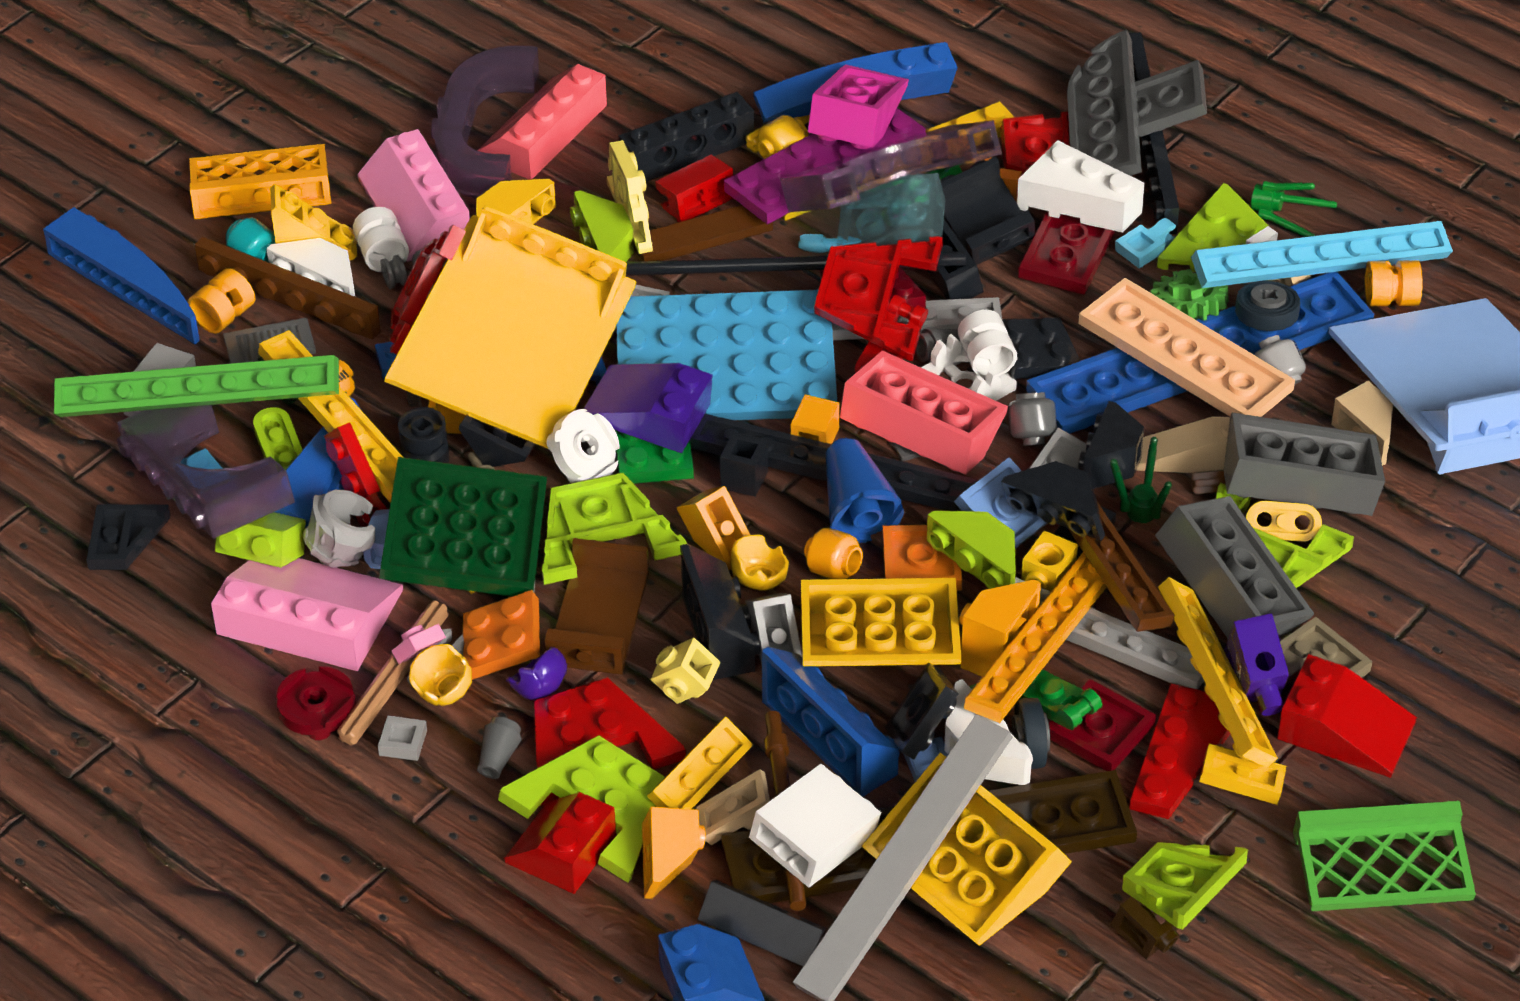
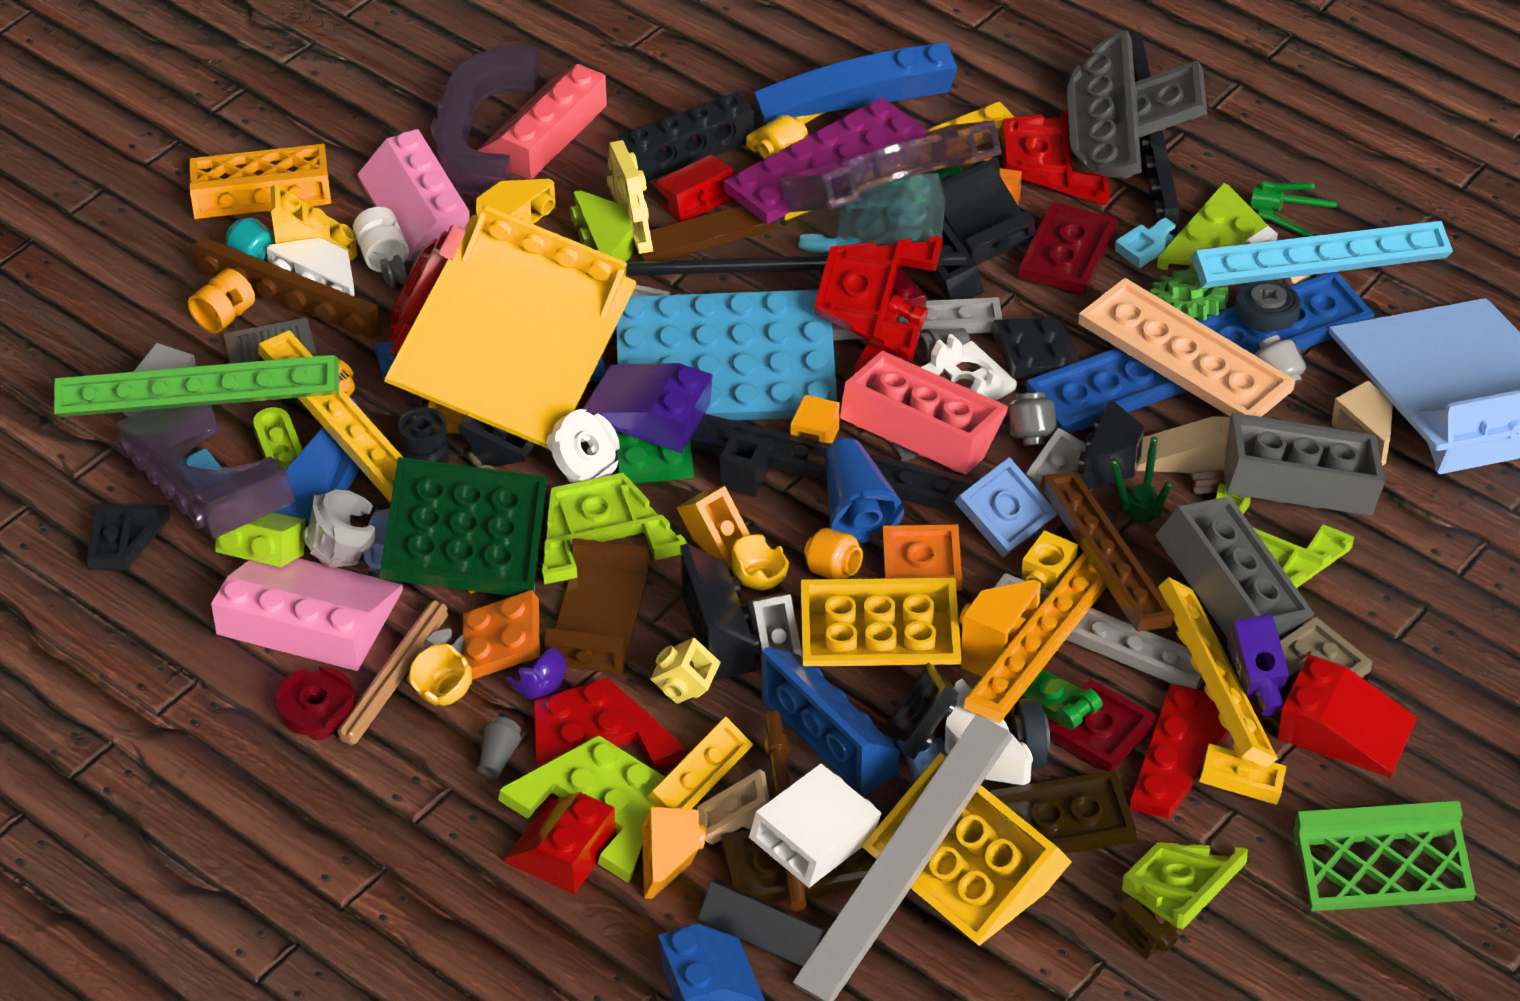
blue slope [43,207,200,344] -> none
red plate [324,422,387,527] -> none
light grey plate [378,716,427,761] -> none
bright pink plate [392,624,446,664] -> none
dark pink slope [808,64,909,149] -> none
lime slope [927,511,1016,589] -> none
white wheel [958,310,1017,378] -> none
black slope [1001,461,1105,541] -> none
white wedge [1017,140,1144,233] -> none
yellow plate [1245,501,1322,542] -> none
light orange wheel [1365,260,1422,306] -> none

